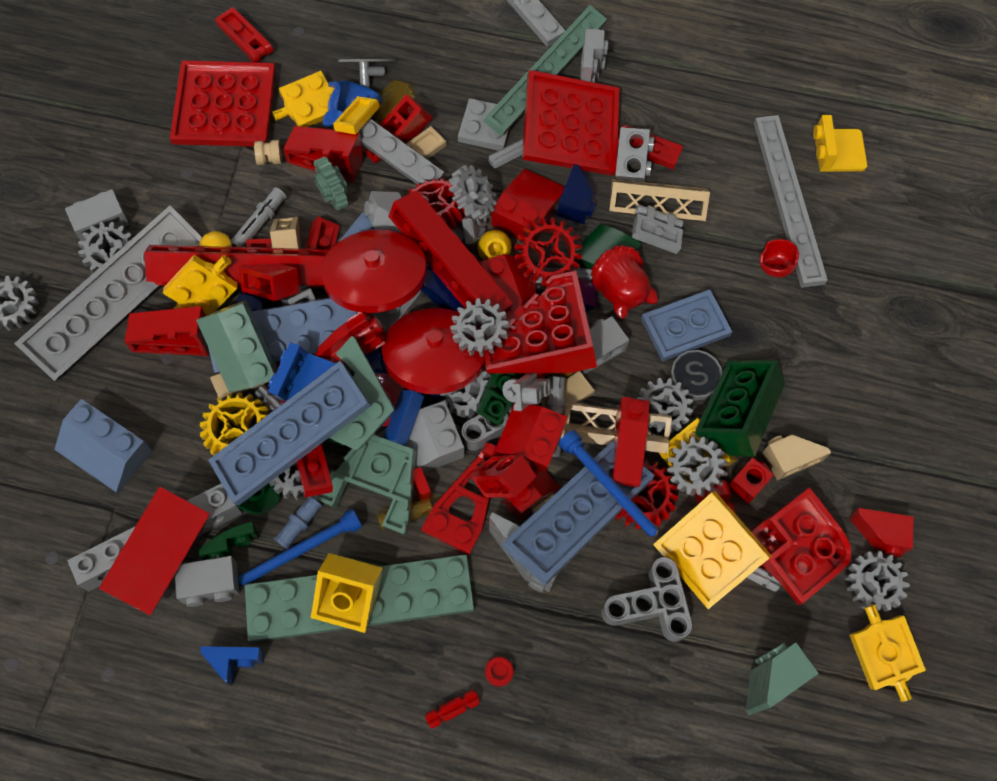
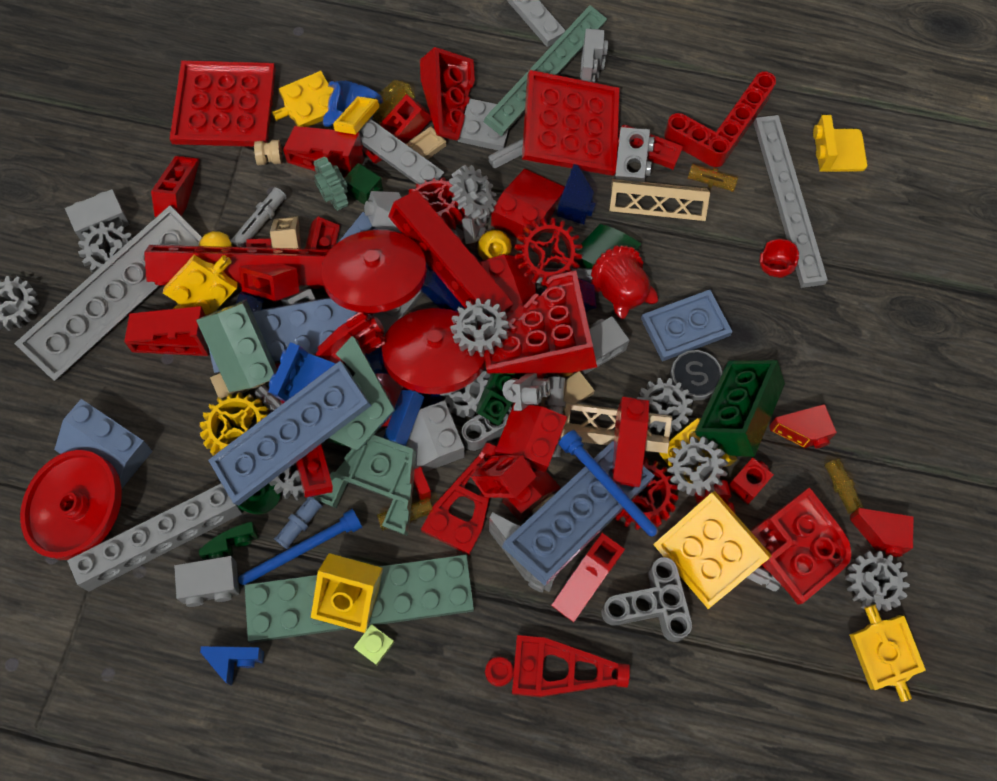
red tile [99,486,211,616] -> none
red plate [215,7,274,63] -> none
light grey shield [338,59,396,88] -> none
red axle [425,690,480,729] -> none
light grey plate [632,204,683,254] -> none
sand green slope [745,643,819,716] -> none
tan slope [763,435,831,481] -> none
none -> red dish [20,450,122,560]
none -> red slope [151,156,199,217]
none -> dark green brick [344,163,383,205]
none -> yellowish green plate [354,624,394,665]
none -> red wedge [420,47,475,141]
none -> red plate [512,635,630,697]
none -> slope [551,533,625,623]
none -> red beam [664,72,776,167]
none -> clear yellow pin [687,164,738,192]
none -> red slope [769,404,837,449]
none -> clear yellow pin [824,458,864,514]

